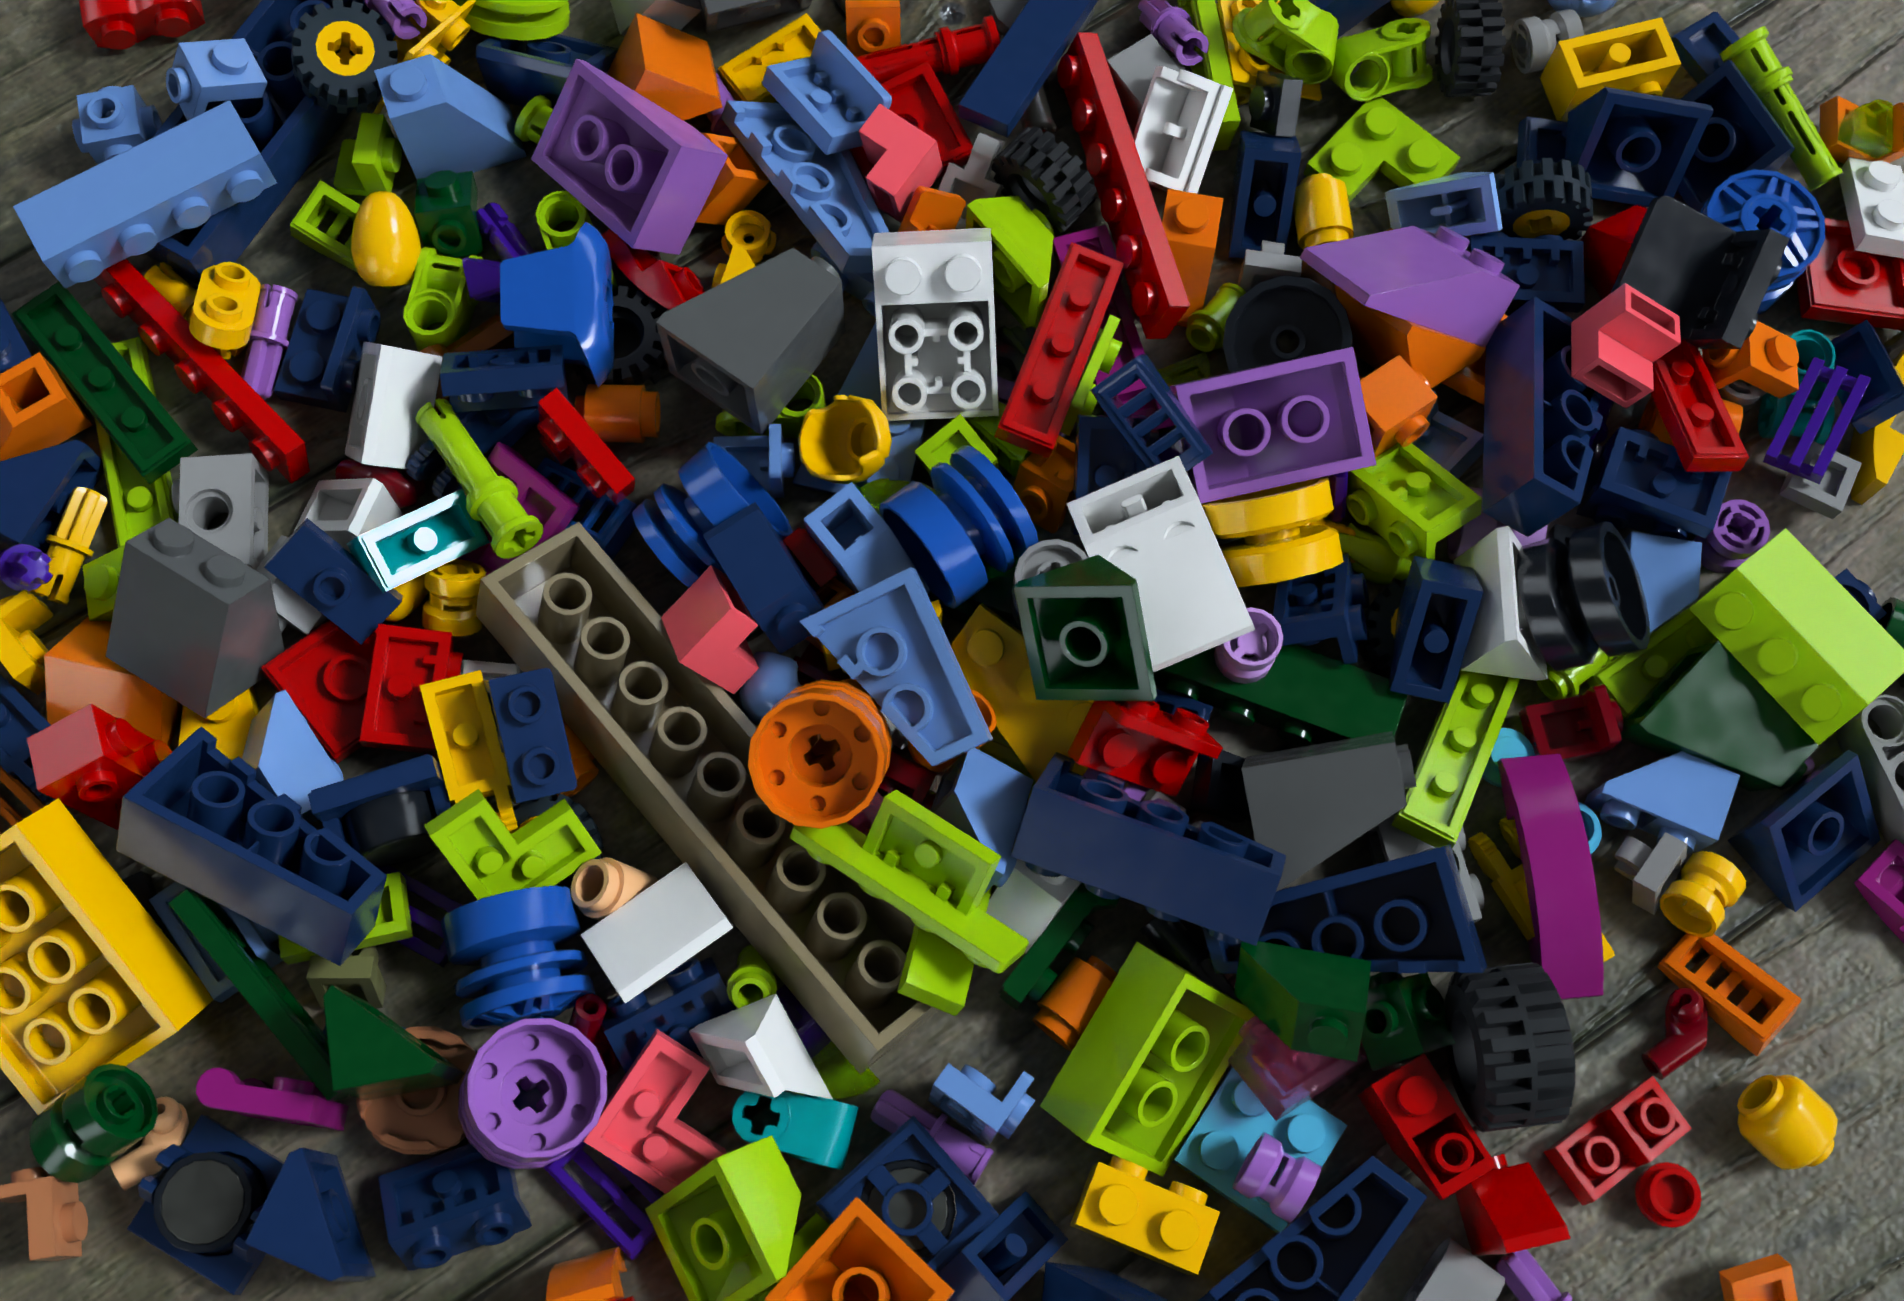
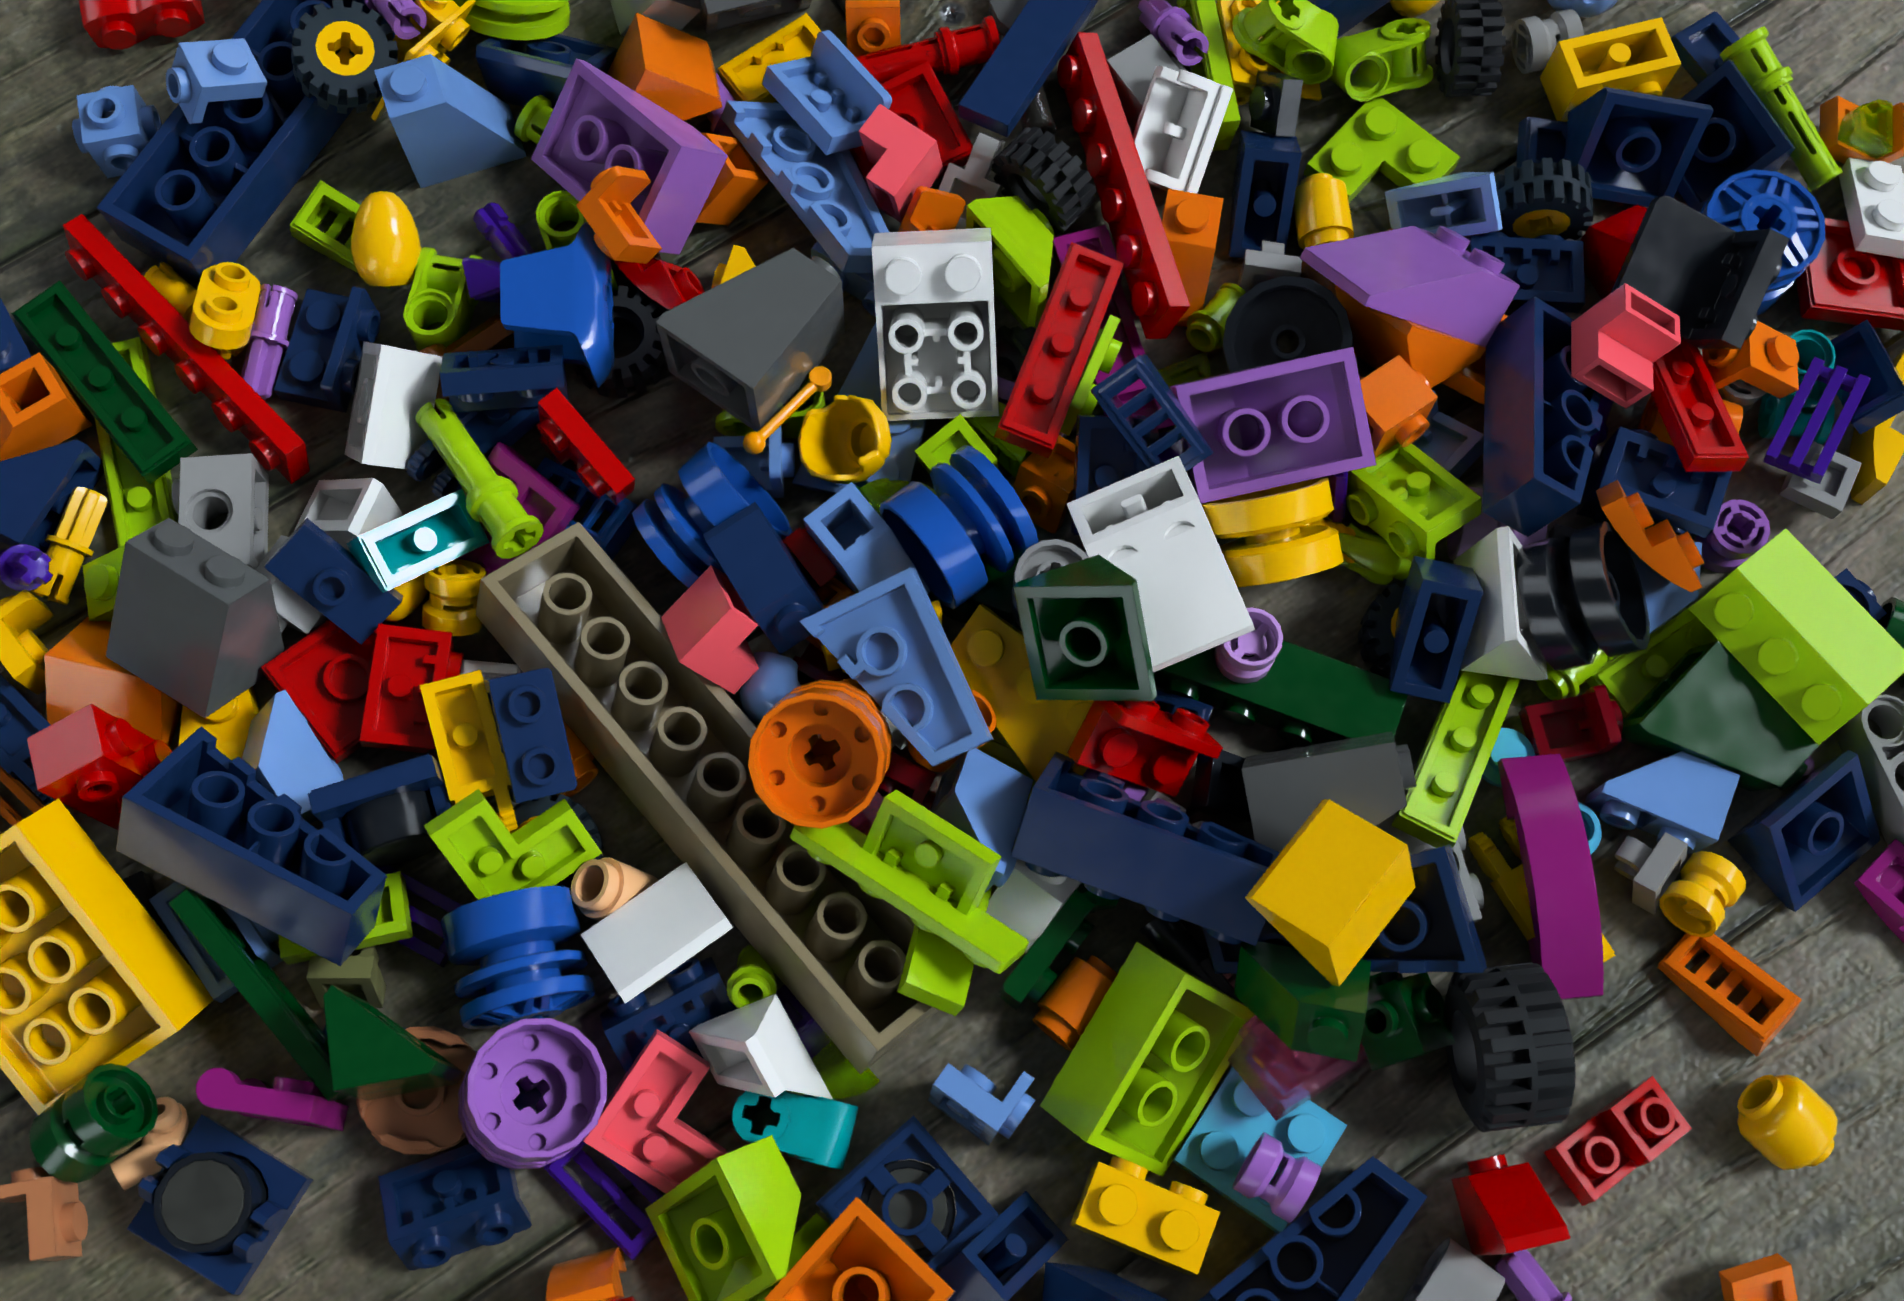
medium blue brick [13,100,277,289] -> none
dark blue slope [244,1148,376,1282] -> none
lime bracket [333,112,402,196] -> none
dark red arm [335,459,426,508] -> none
dark green bracket [414,170,483,258] -> none
dark red arm [568,994,621,1077] -> none
orange brick [575,384,661,443] -> none
yellow plate [721,210,777,264] -> none
medium lavender axle [870,1089,994,1185] -> none
dark blue bracket [1273,552,1369,665] -> none
red slope [1358,1053,1497,1201] -> none
red plate [1635,1162,1701,1228] -> none
dark red arm [1641,987,1708,1080] -> none
none -> orange bracket [576,166,662,264]
none -> light orange hinge [742,366,832,455]
none -> yellow slope [1245,799,1416,987]
none -> orange slope [1596,480,1704,592]

